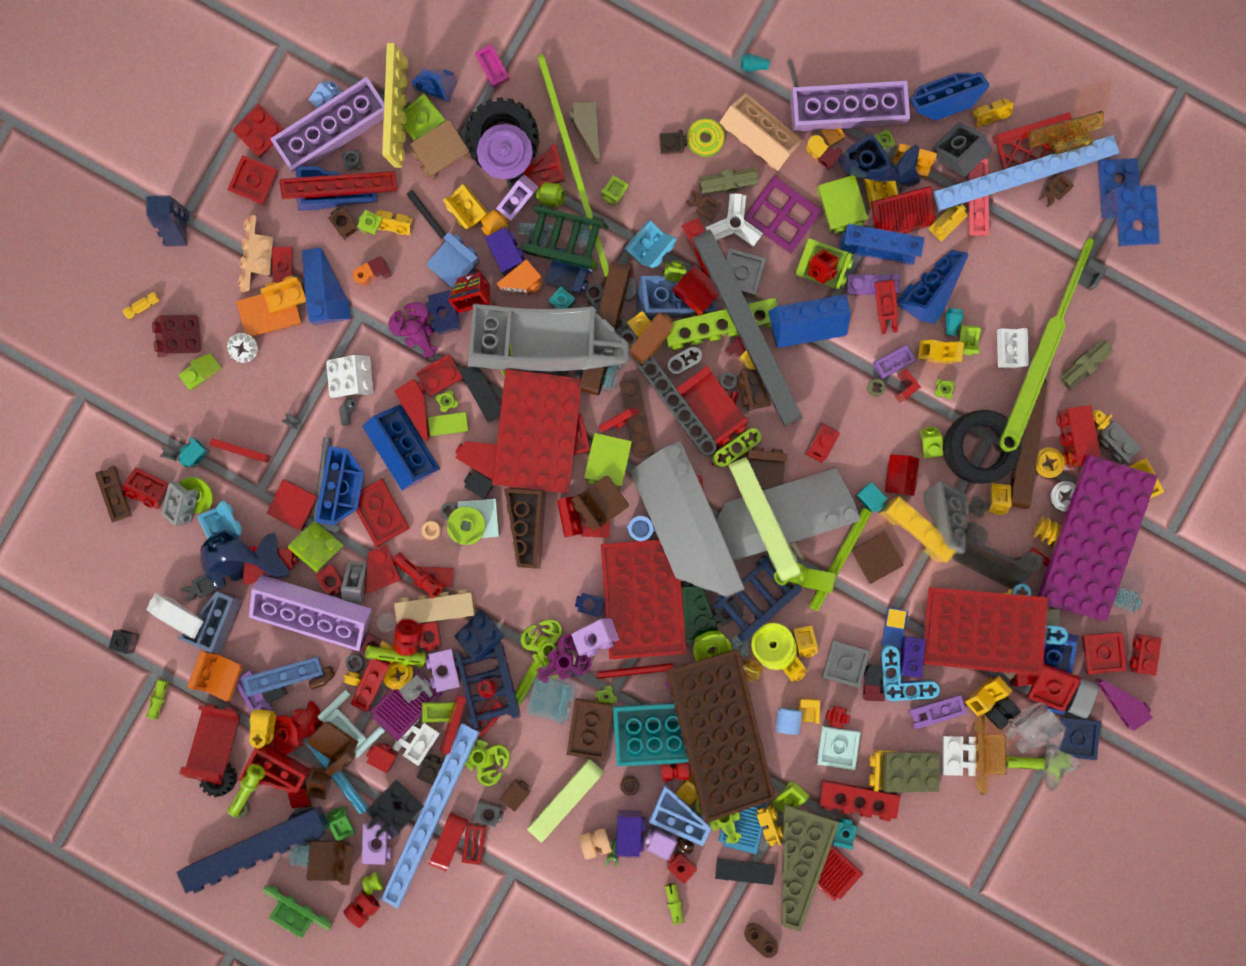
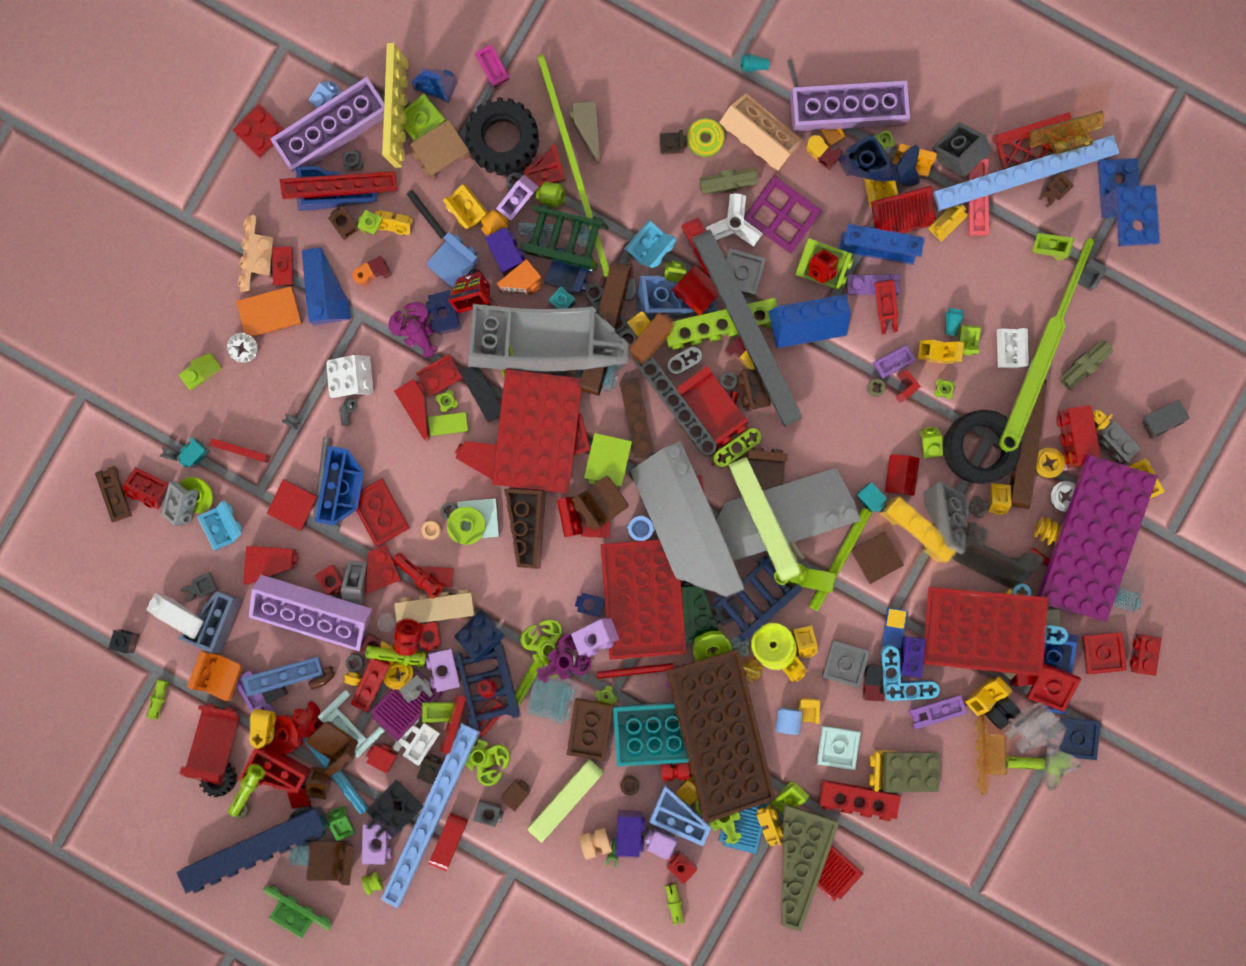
yellow axle [123,292,160,319] -> none
dark blue wedge [146,195,189,246] -> none
dark red bracket [152,315,201,357] -> none
dark blue hips [200,531,290,589] -> none
red plate [227,155,279,206] -> none
light orange bracket [260,276,306,314] -> none
lime plate [288,520,343,573] -> none
red wheel [343,890,380,928] -> none
blue slope [362,404,440,491] -> none
red tile [461,823,487,865] -> none
black brick [464,471,494,499] -> none
medium lavender piece [477,124,533,180] -> none
red plate [599,407,639,433] -> none
lime bracket [601,175,629,205] -> none
reddish brown plate [676,837,694,855] -> none
reddish brown plate [686,191,722,222] -> none
black tile [715,858,775,885] -> none
reddish brown plate [744,923,778,958] -> none
red torso [805,423,840,463] -> none
lime panel [816,176,868,234] -> none
red gear [826,705,851,728] -> none
teal brick [832,818,857,850] -> none
blue wedge [896,250,968,324] -> none
blue wedge [910,72,989,120] -> none
white plate [942,735,978,776] -> none
yellow hinge [972,98,1014,128] -> none
light grey beam [1066,678,1099,719] -> none
magenta slope [1095,679,1153,731] -> none
none -> lime slope [1032,233,1075,261]
none -> dark grey hinge [1142,400,1190,439]

